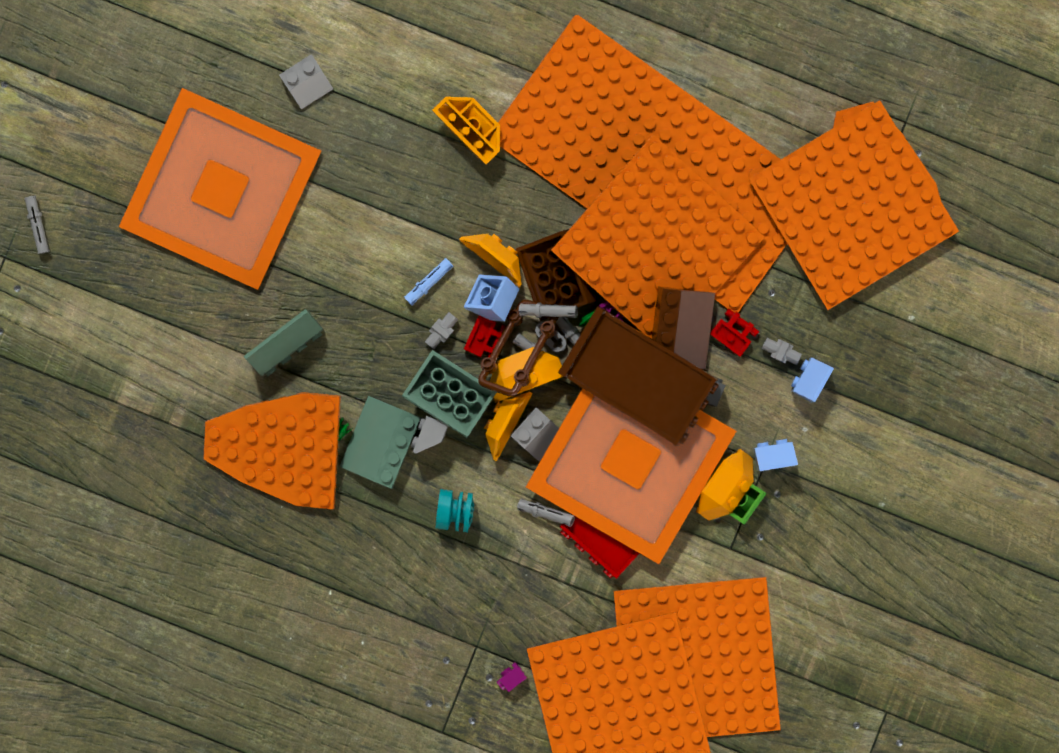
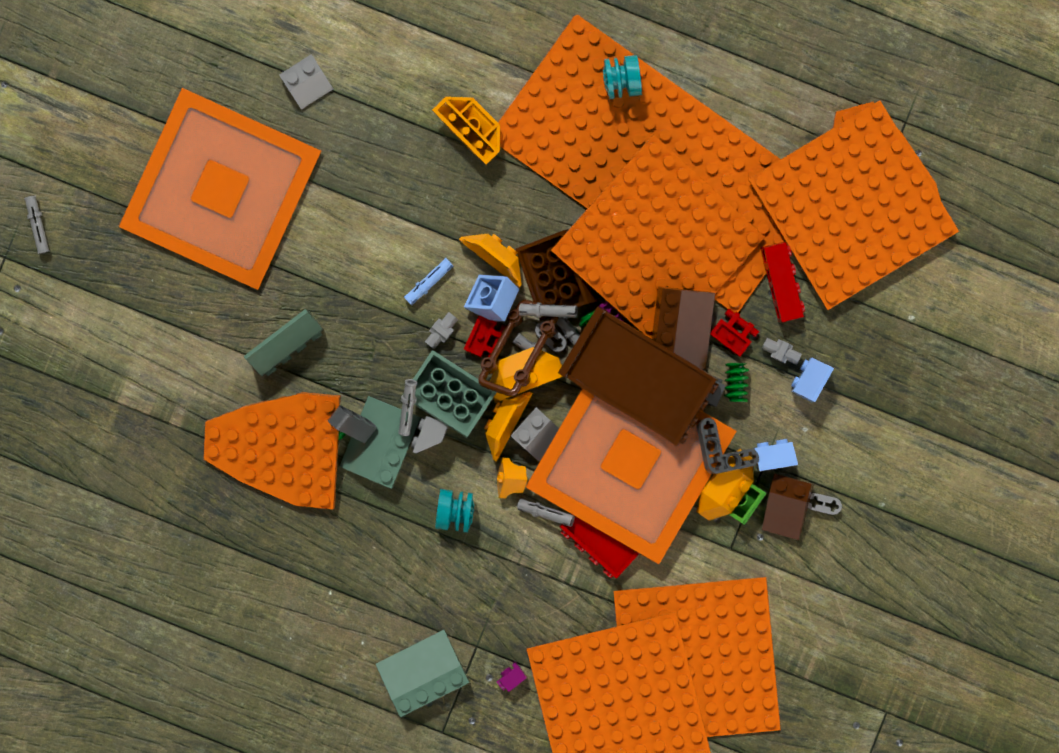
none -> dark grey beam [328,405,377,443]
none -> sand green slope [376,630,470,717]
none -> light grey pin [398,379,417,436]
none -> light orange brick [497,457,527,499]
none -> teal wheel [603,55,642,99]
none -> dark grey beam [697,418,759,474]
none -> green piece [724,363,749,402]
none -> red brick [760,242,805,322]
none -> reddish brown slope [762,474,814,540]
none -> light grey beam [808,493,842,515]

